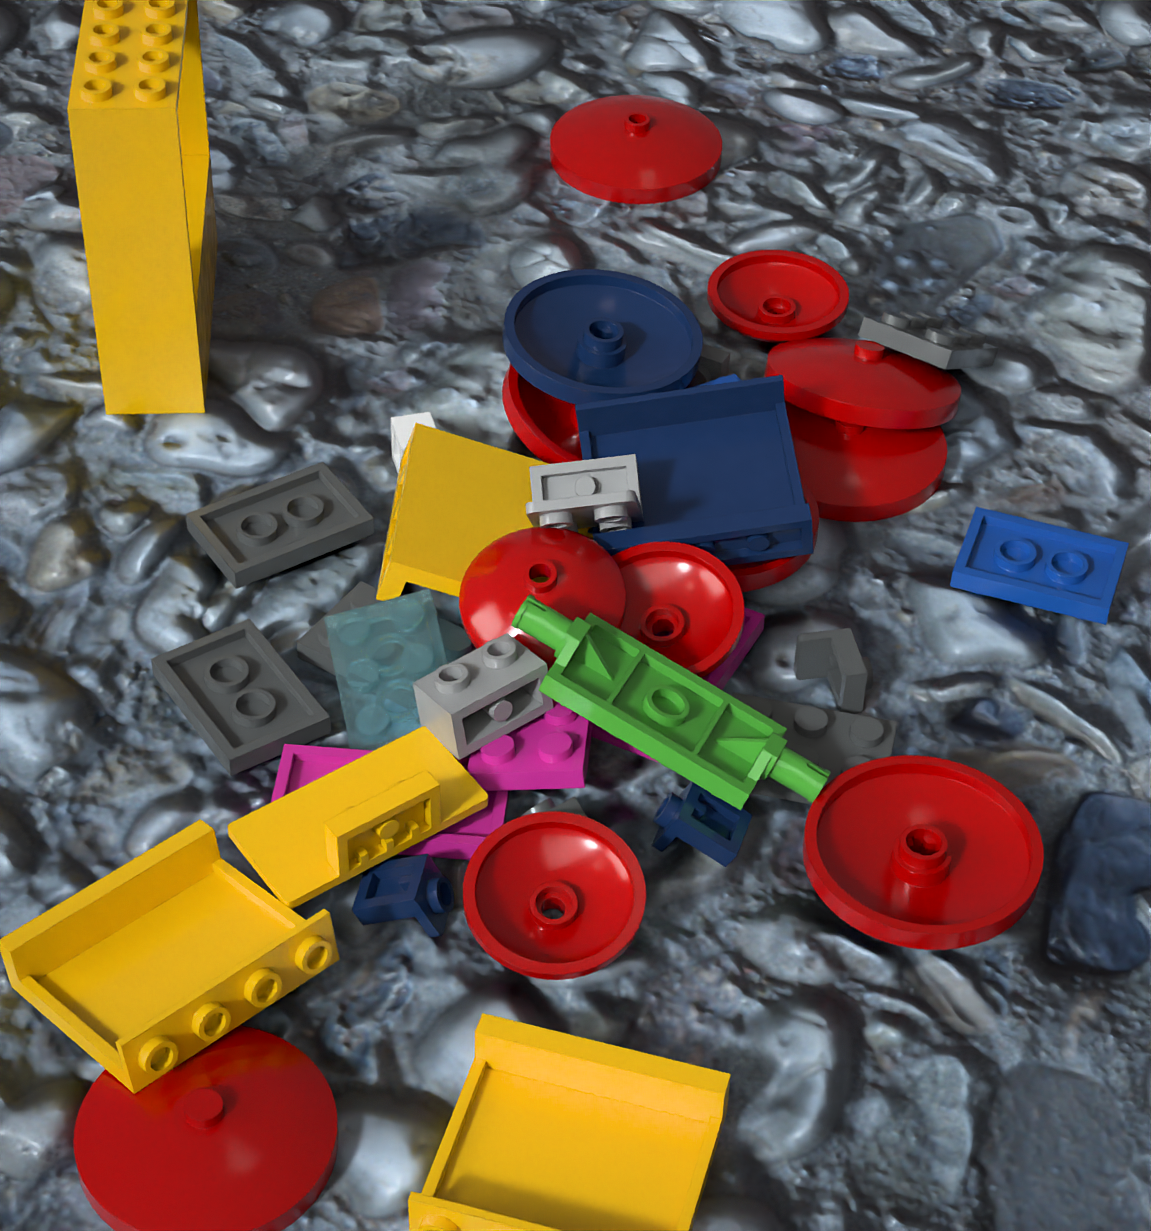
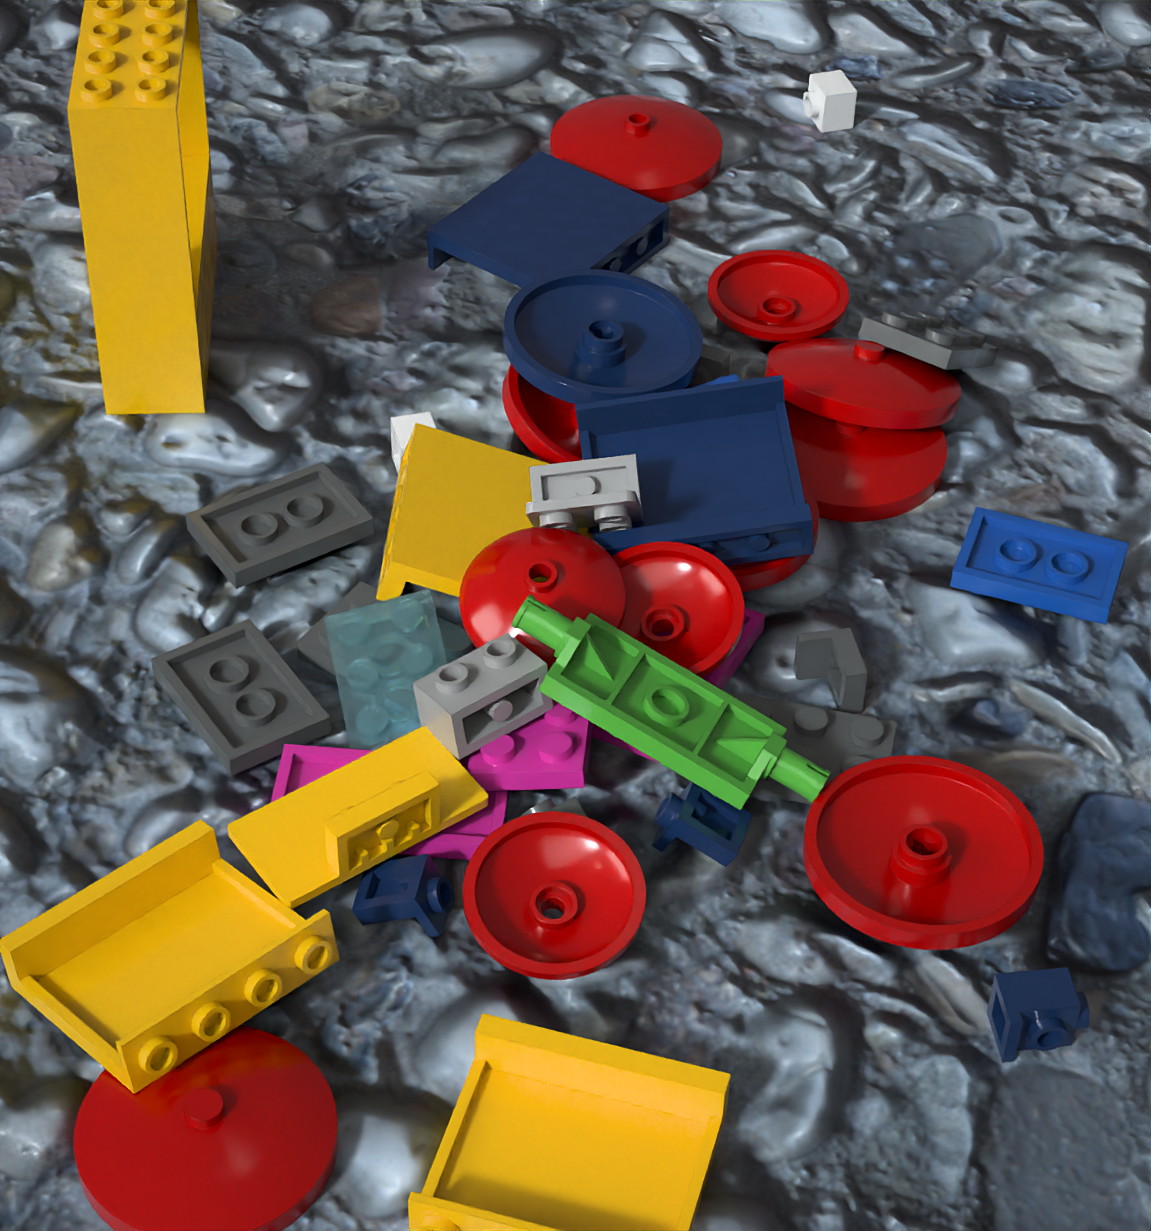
none -> dark blue panel [427,151,670,288]
none -> white plate [803,70,857,133]
none -> dark blue brick [987,967,1090,1063]

